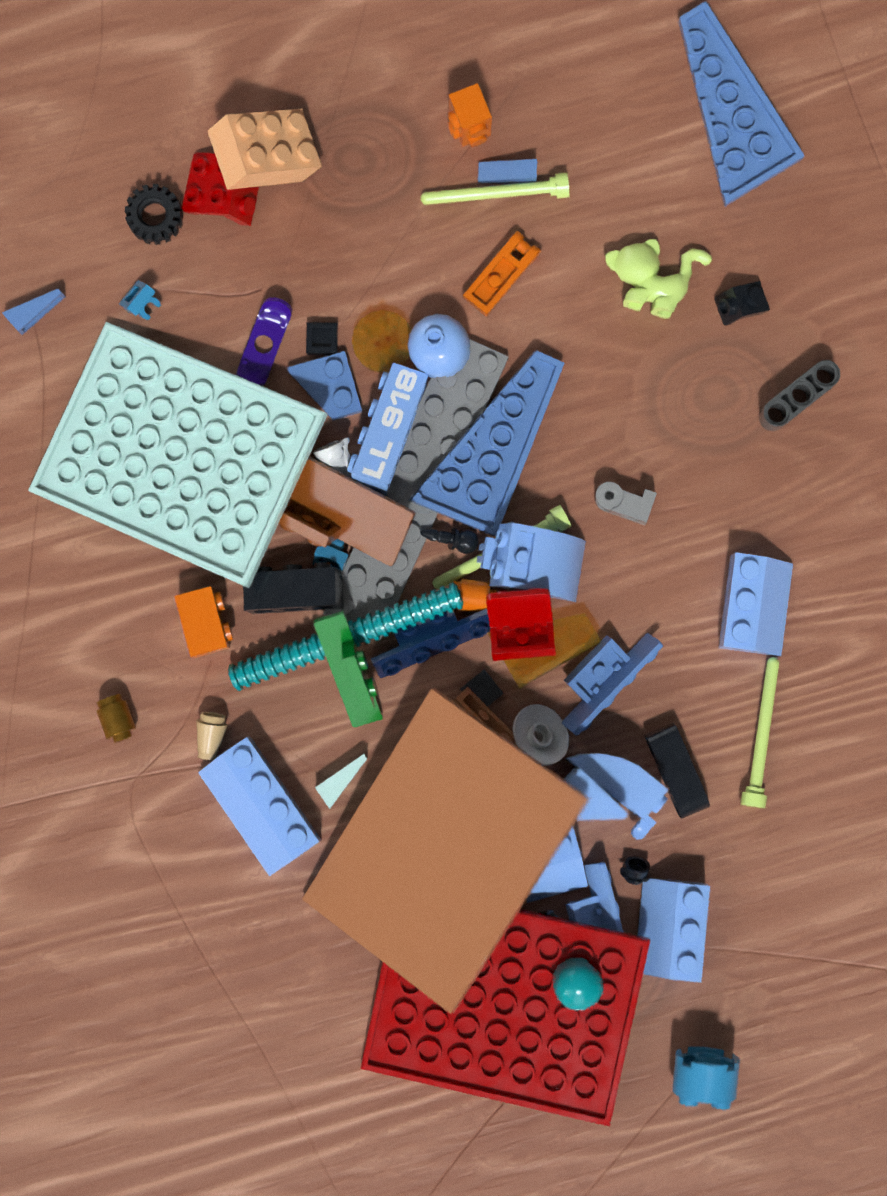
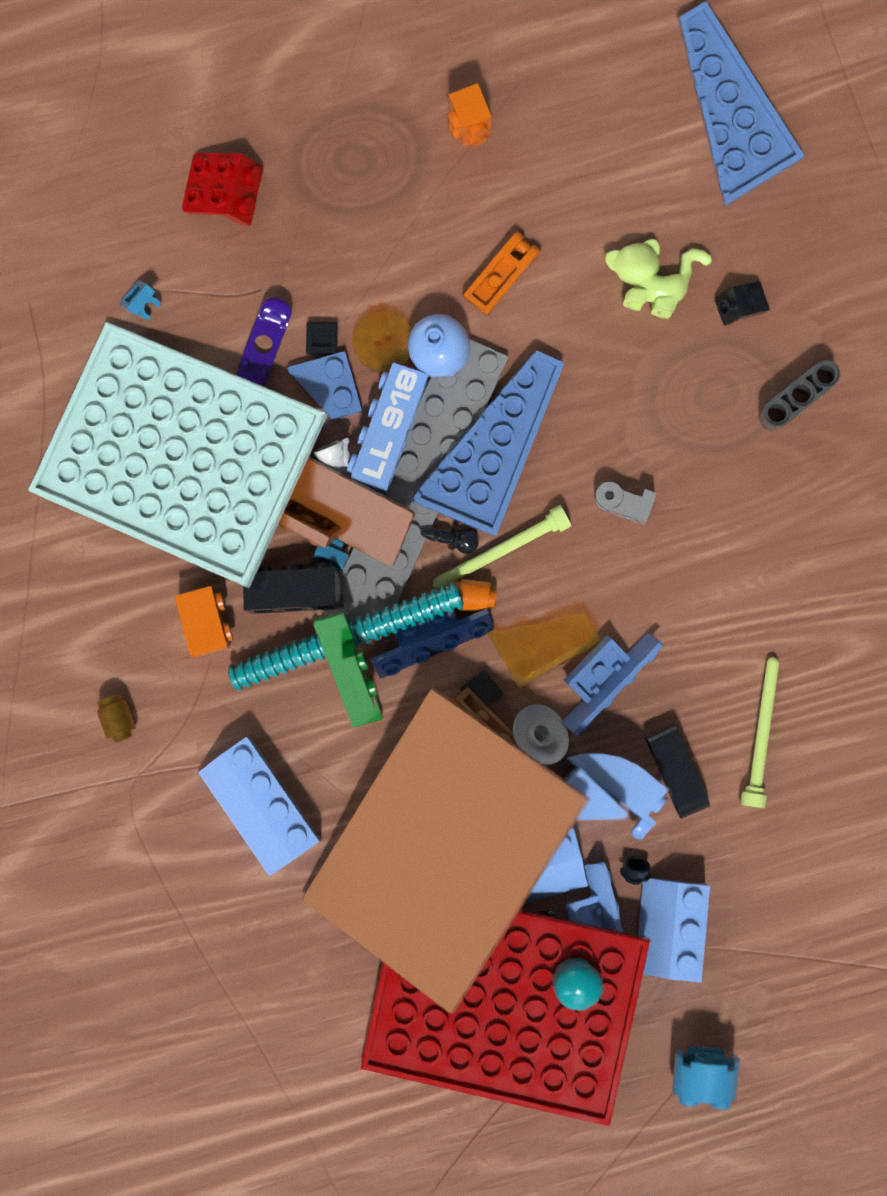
medium blue piece [2,289,65,335] -> none
black tyre [124,184,184,245] -> none
tan cone [196,712,228,760] -> none
light nougat brick [207,109,322,190] -> none
light aqua piece [315,754,368,809] -> none
yellowish green piece [421,172,570,205] -> none
light blue piece [477,522,586,602] -> none
medium blue piece [478,159,537,184] -> none
red bracket [486,588,556,661] -> none
light blue slope [718,552,793,657] -> none

